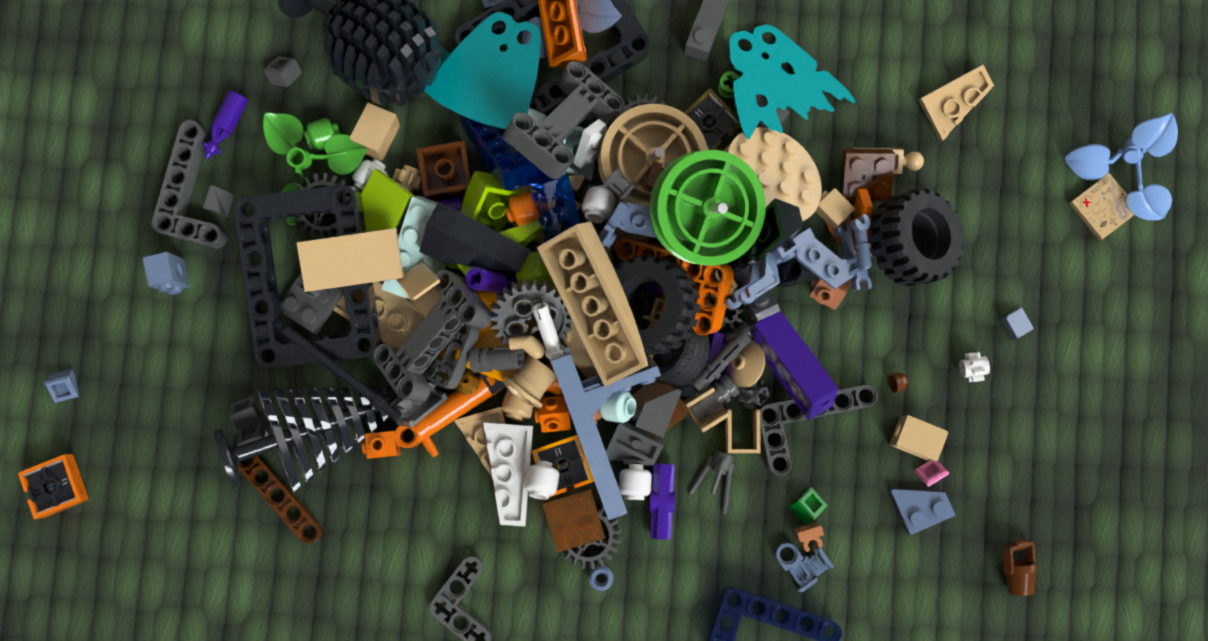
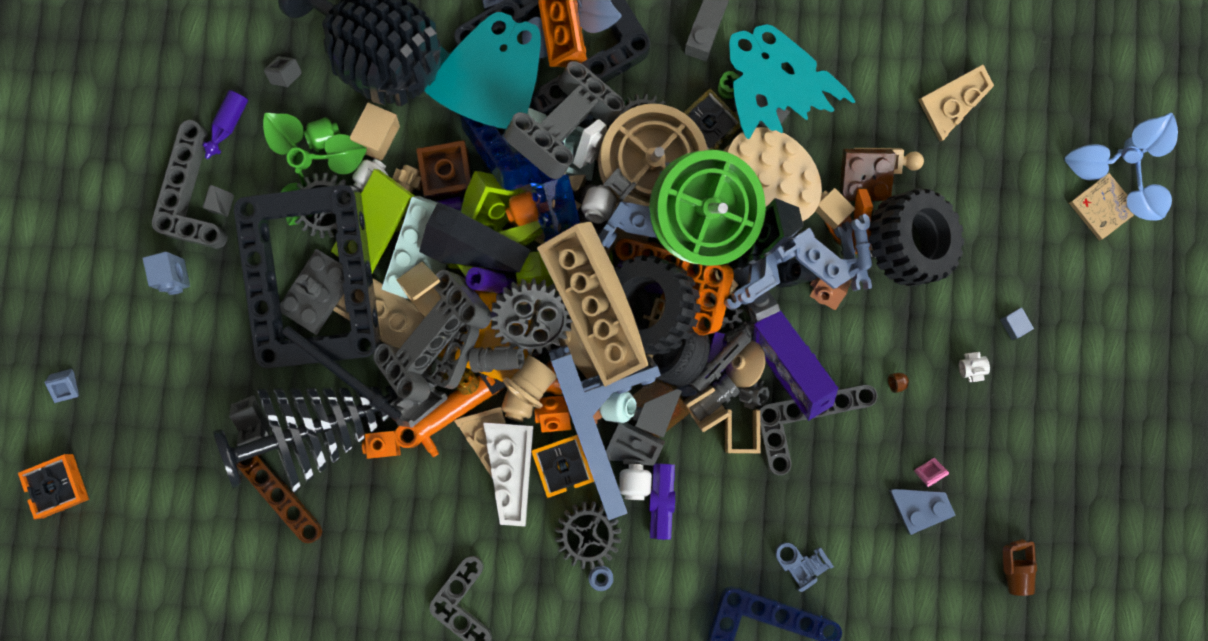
tan tile [297,228,404,292] -> none
tan arm [509,335,545,359] -> none
white head [524,461,559,500] -> none
white pin [531,302,566,377] -> none
clear orange plate [543,489,605,553] -> none
reddish brown tile [644,161,663,192] -> none
dark grey plant [688,451,735,514] -> none
green slope [789,487,828,525] -> none
nougat tile [793,522,824,552] -> none
tan piece [889,415,948,461] -> none

